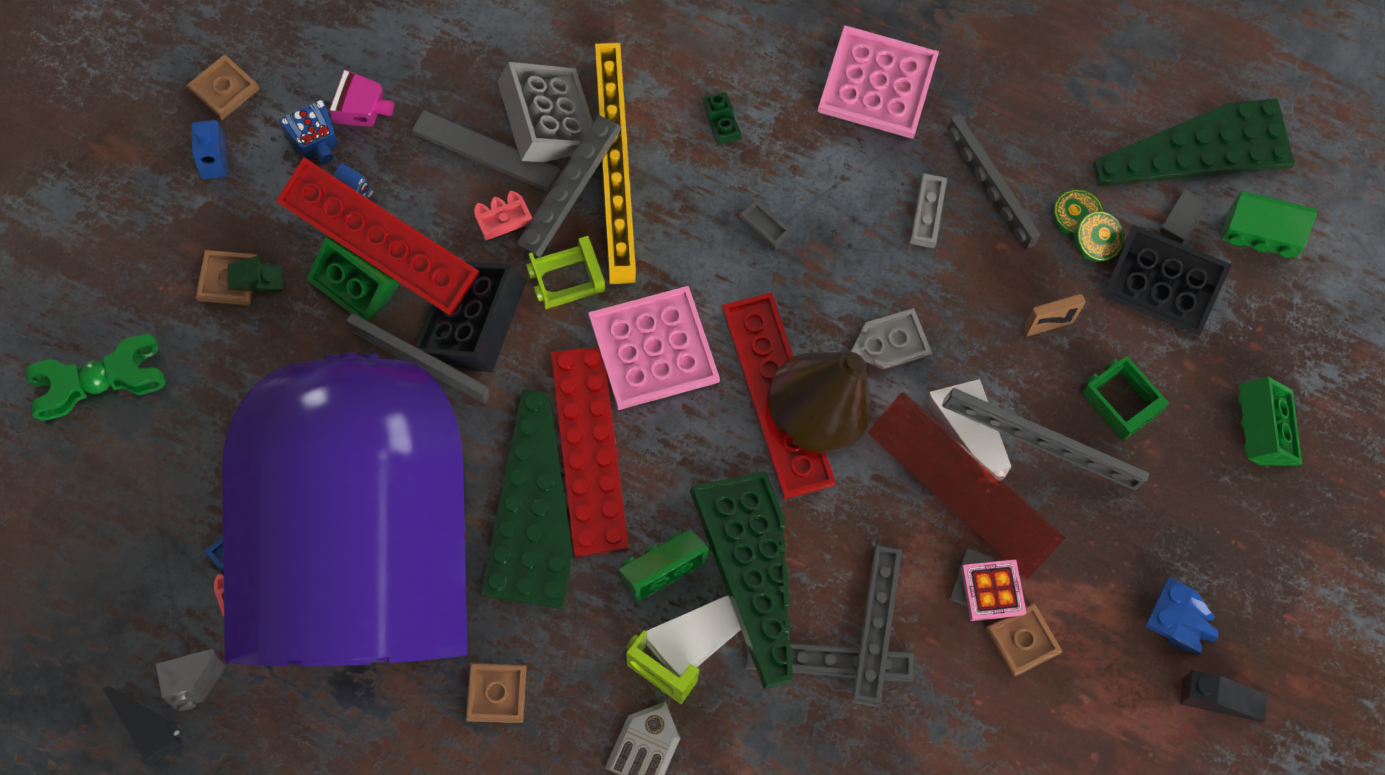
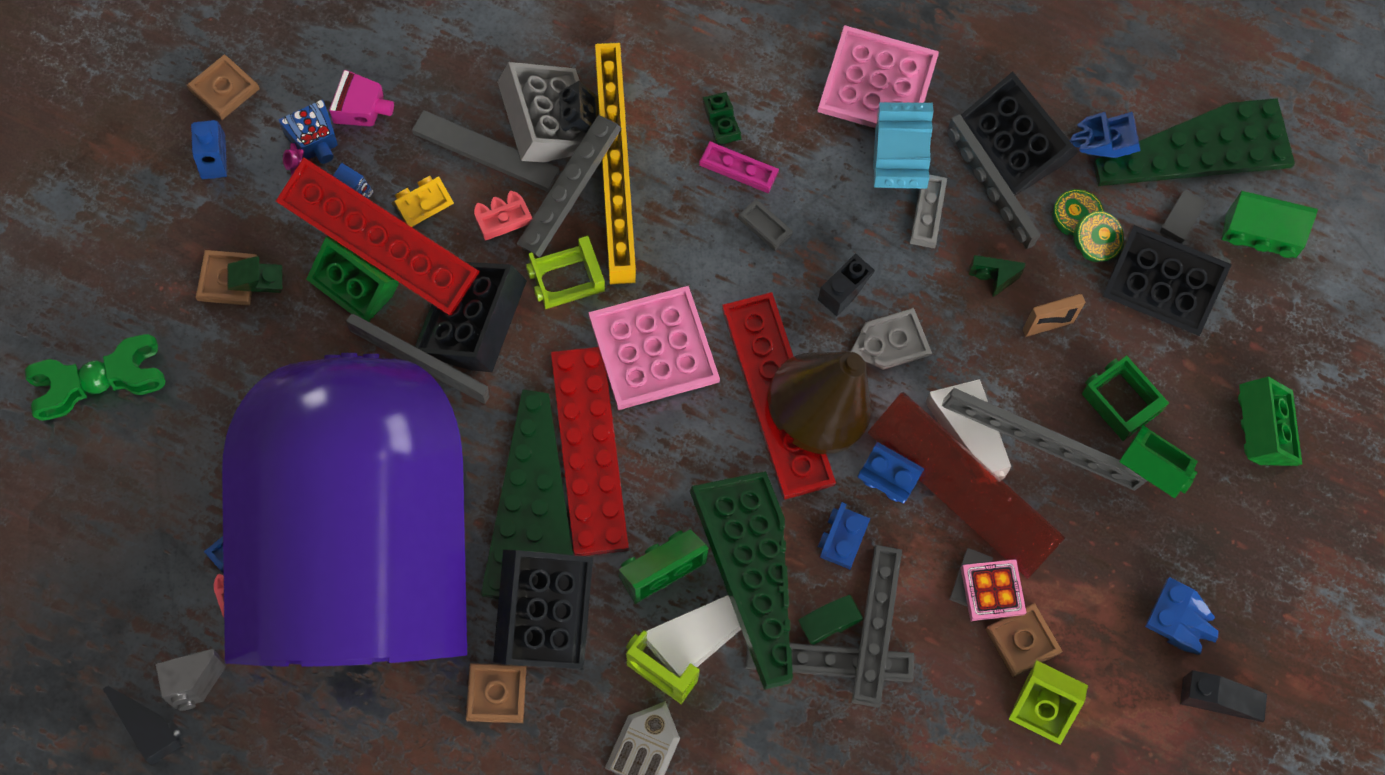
none -> dark pink plate [283,143,304,176]
none -> yellow bracket [392,176,454,227]
none -> black slope [493,550,593,669]
none -> black bracket [559,81,599,133]
none -> dark pink tile [699,141,779,194]
none -> dark green slope [798,595,864,645]
none -> black slope [818,253,875,316]
none -> blue bracket [818,502,870,569]
none -> blue bracket [857,442,924,503]
none -> medium azure slope [873,102,934,189]
none -> black slope [961,72,1079,195]
none -> dark green slope [969,255,1025,297]
none -> lime slope [1009,660,1088,745]
none -> blue plate [1070,112,1141,158]
none -> green window [1119,425,1198,499]

